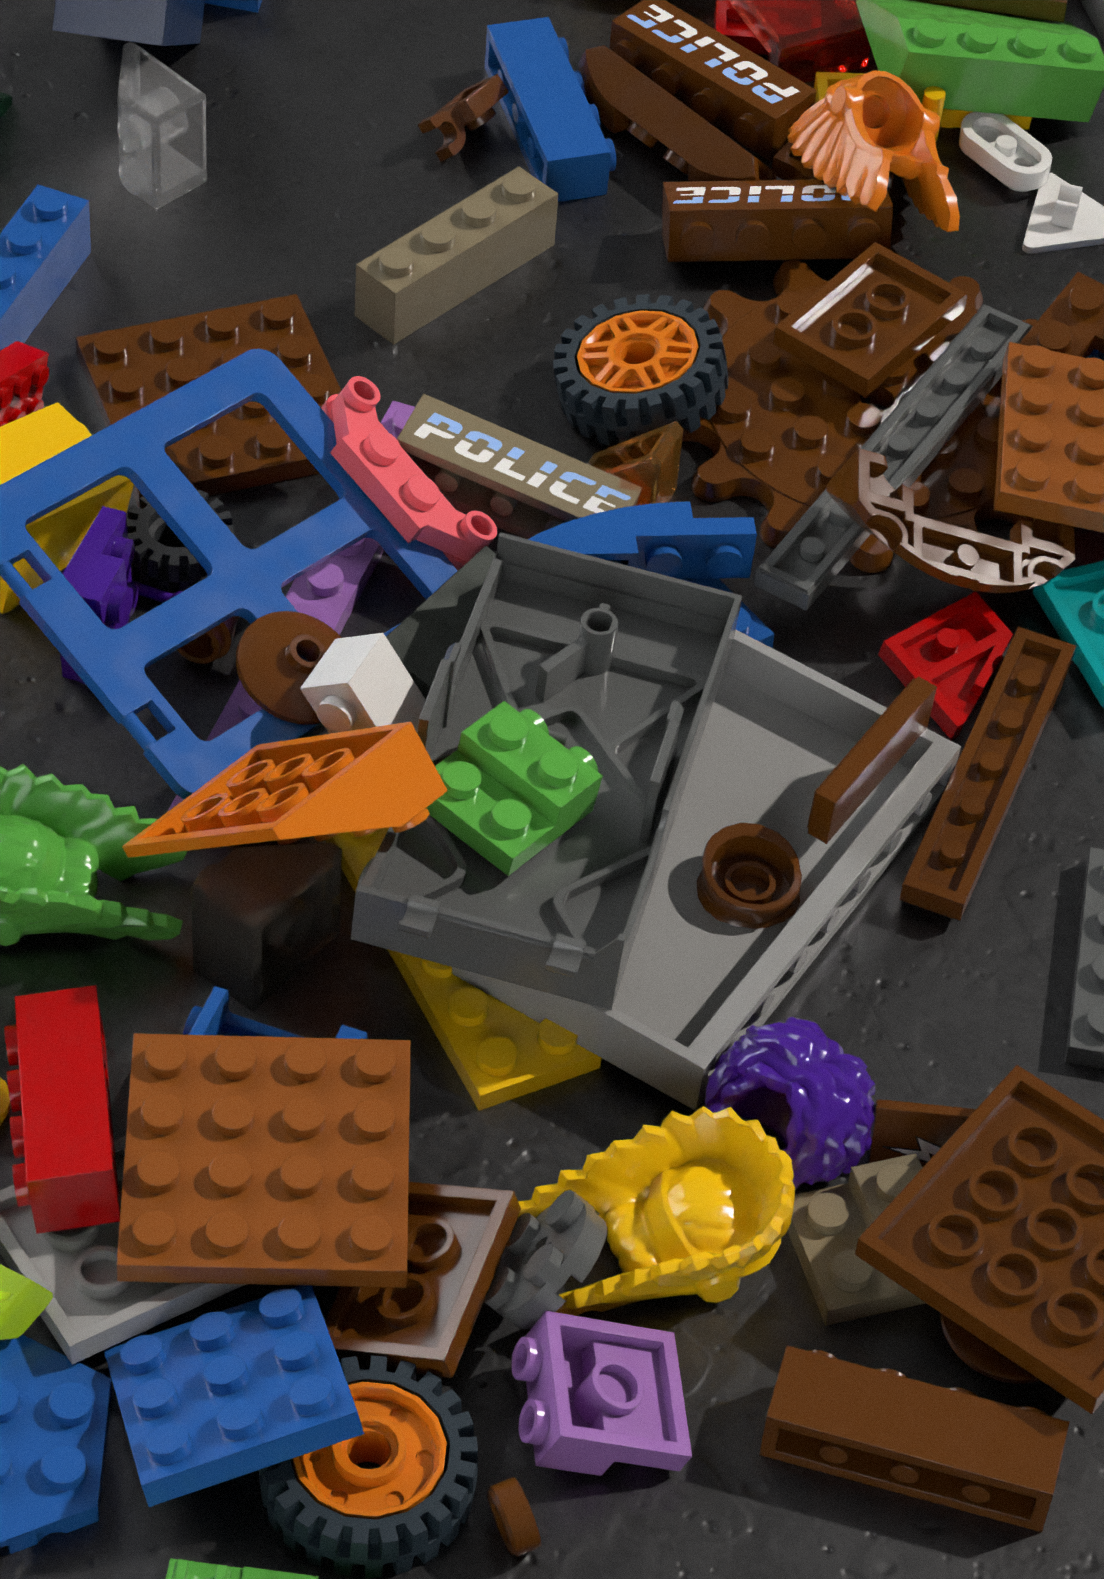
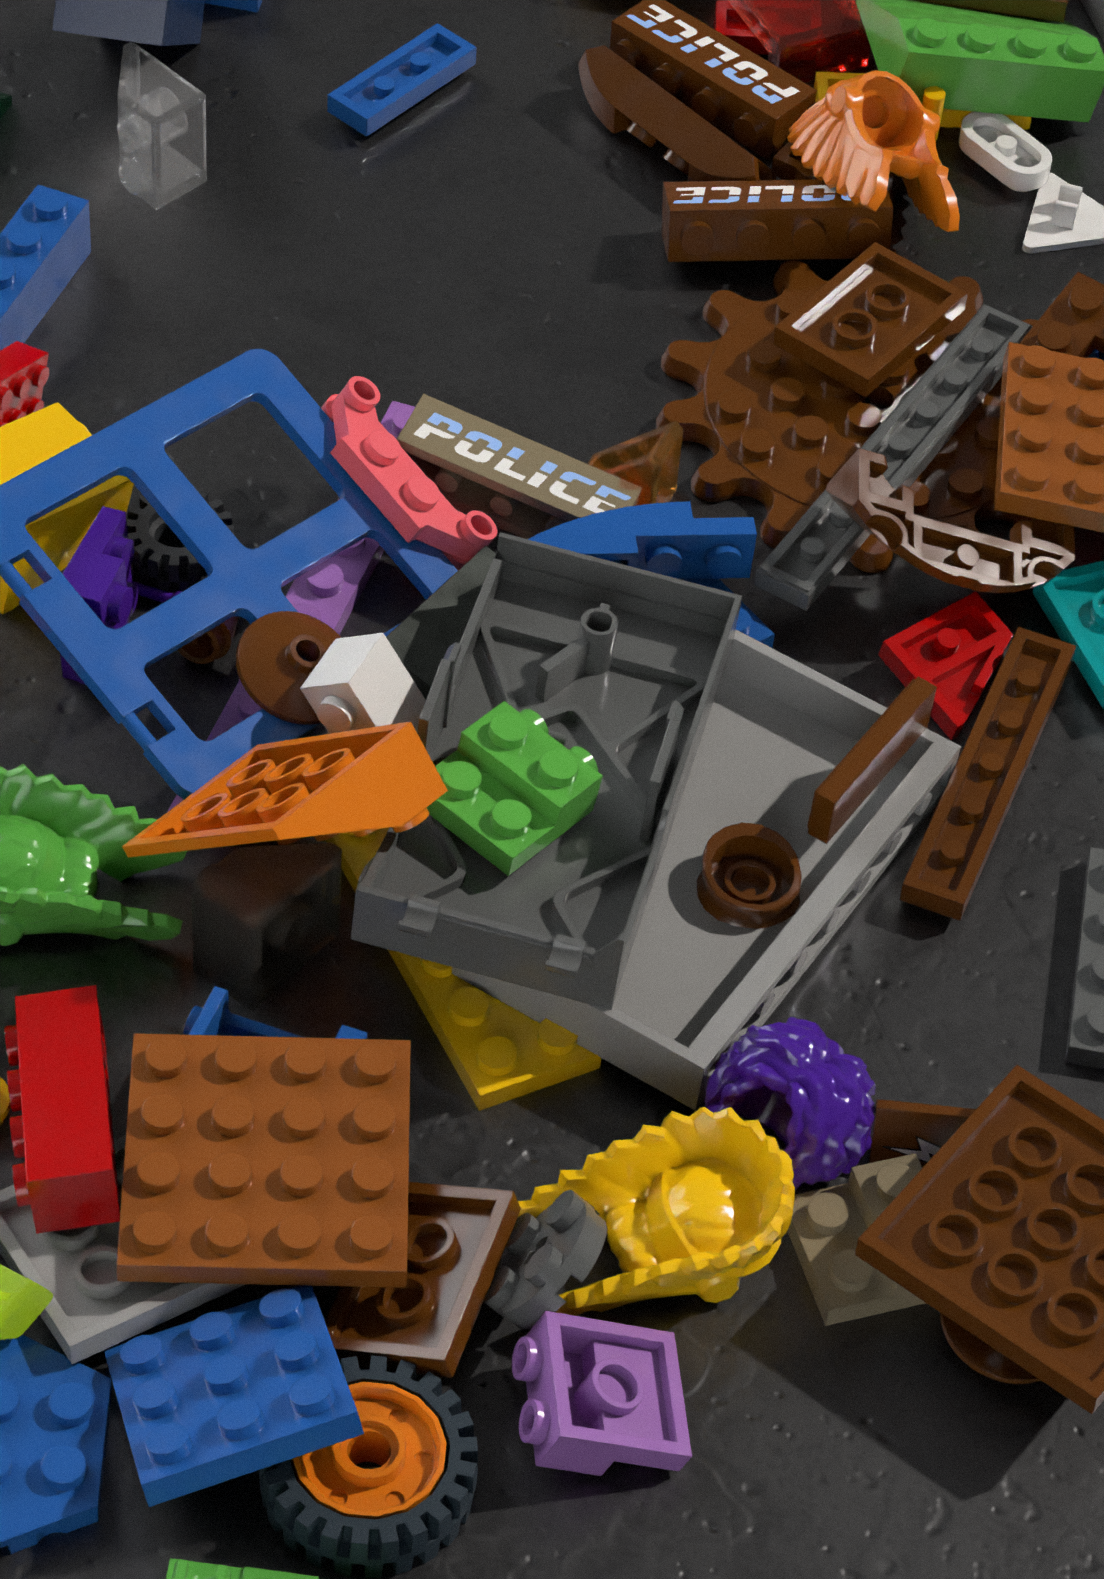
reddish brown plate [75,294,341,508] -> none
dark tan brick [355,167,558,345] -> none
reddish brown plate [417,74,509,161] -> none
blue brick [485,17,616,202] -> none
reddish brown tile [487,1477,542,1557] -> none
black wheel [553,294,729,448] -> none
reddish brown brick [759,1346,1070,1532] -> none
none -> blue plate [327,23,477,136]

